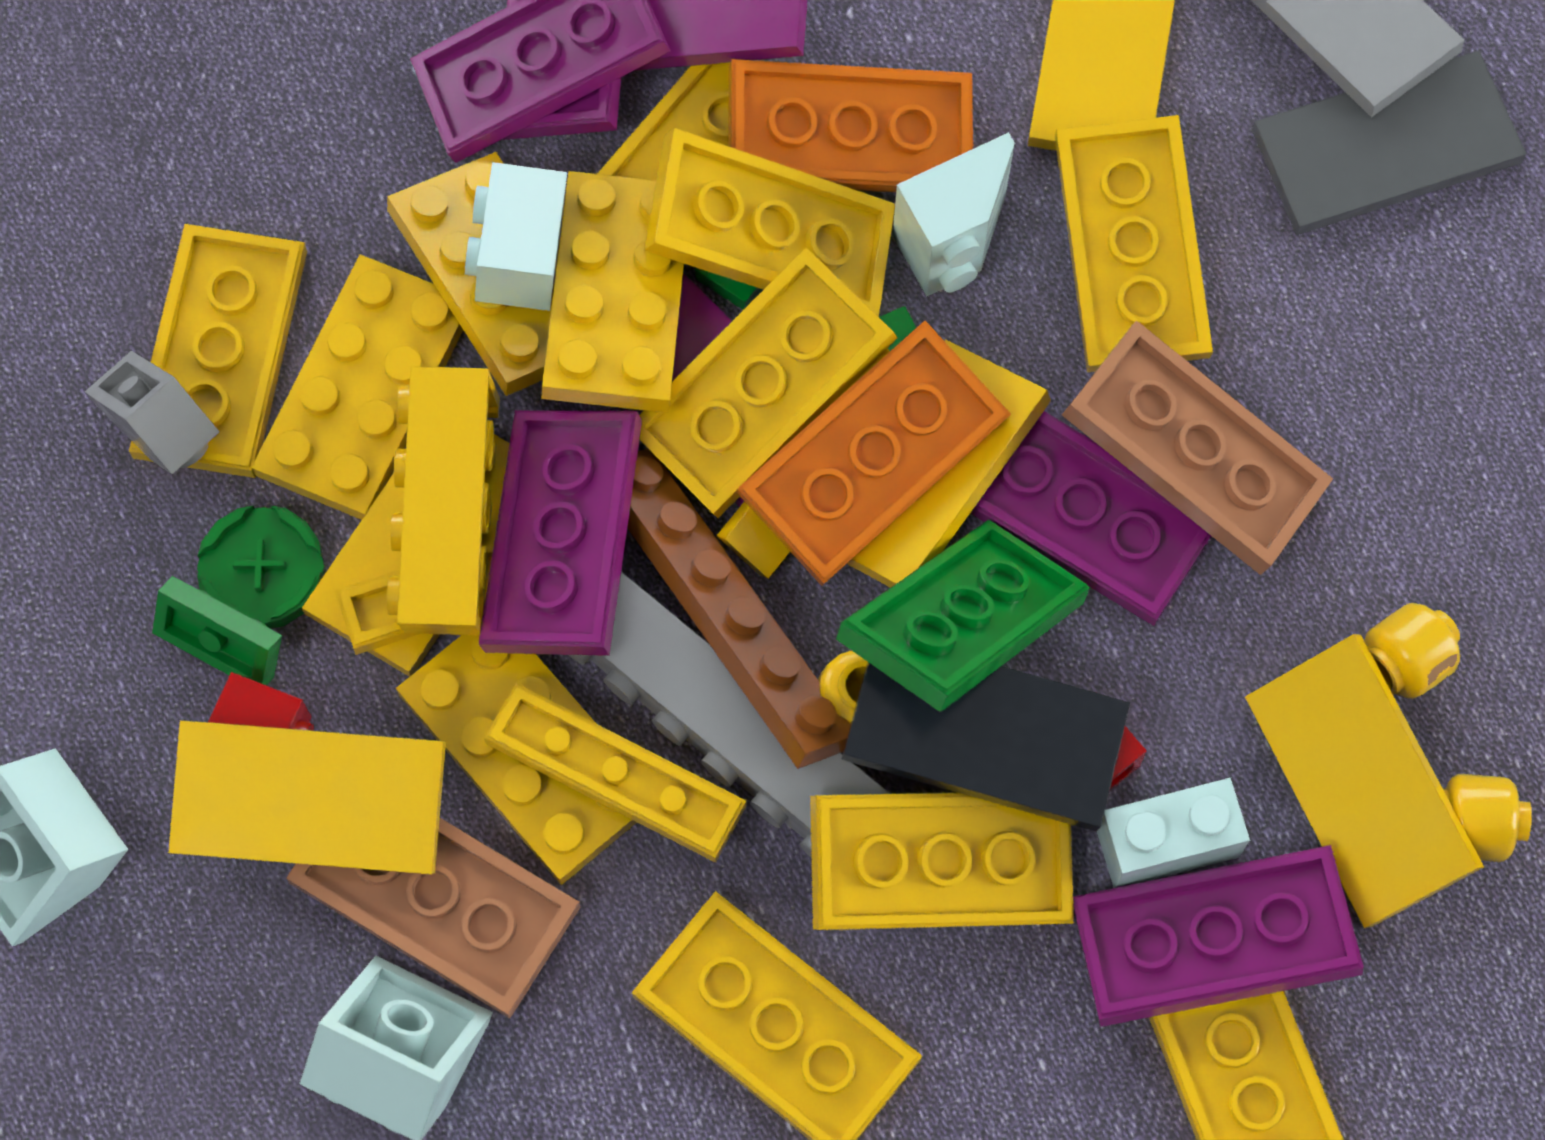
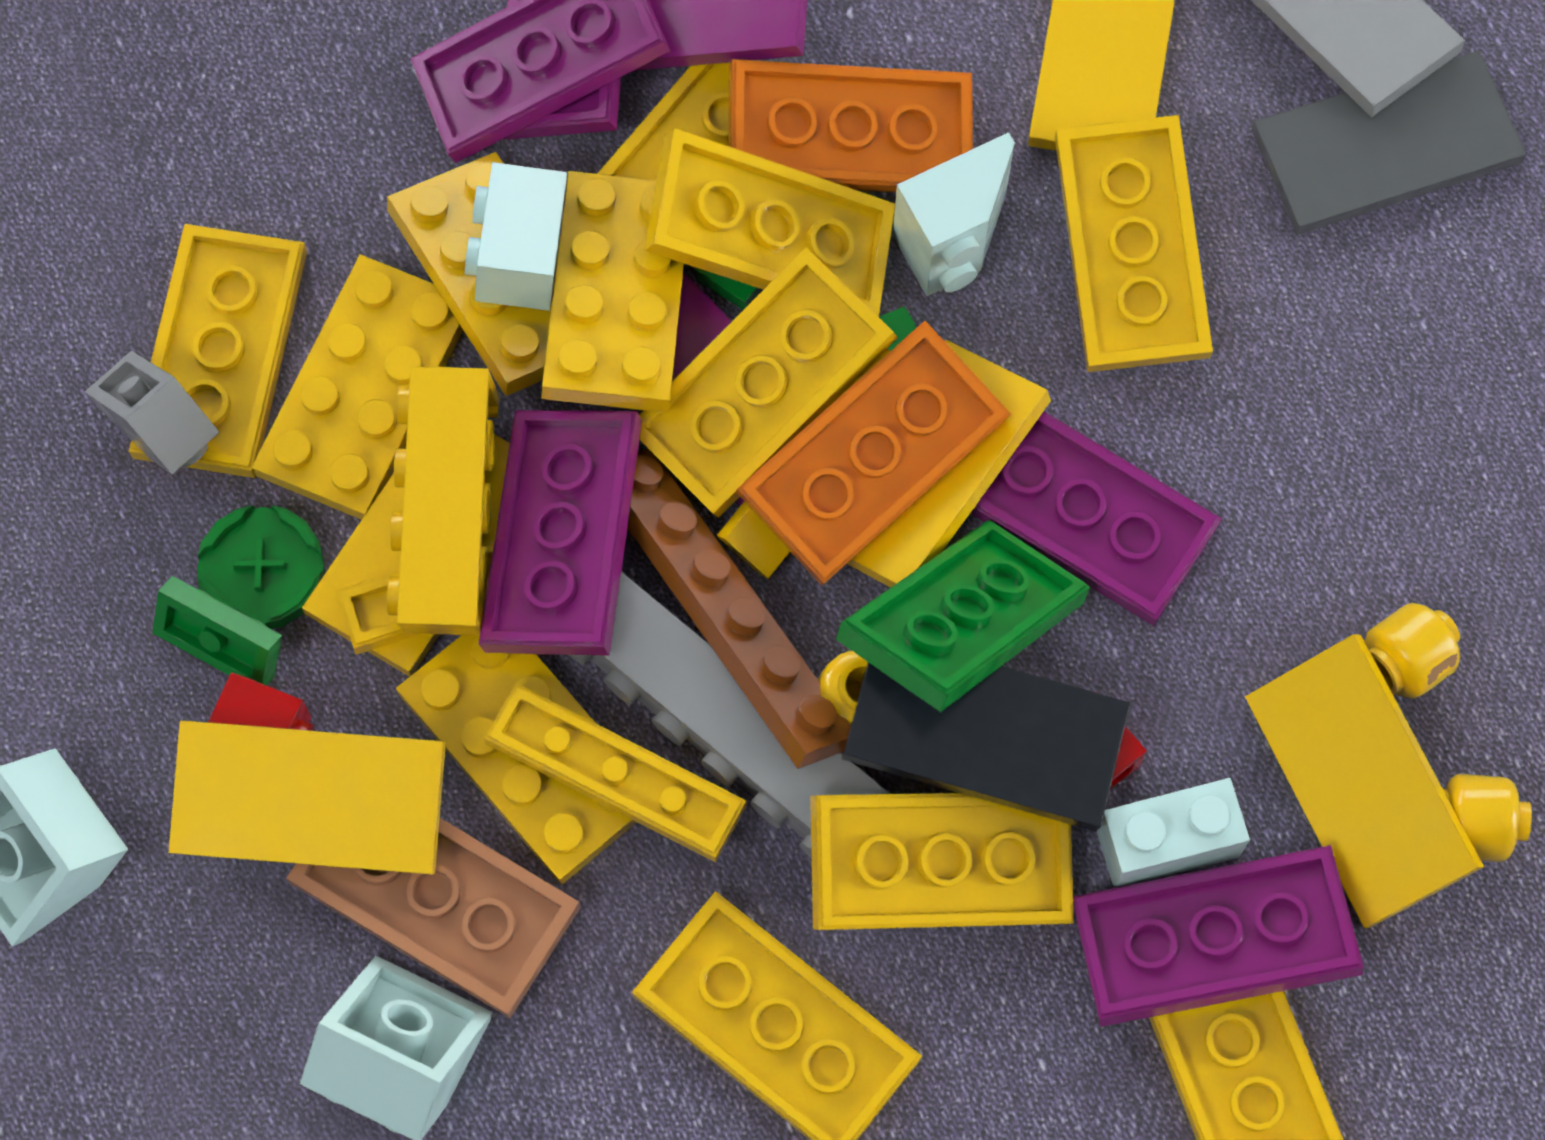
nougat plate [1062,320,1333,575] -> none

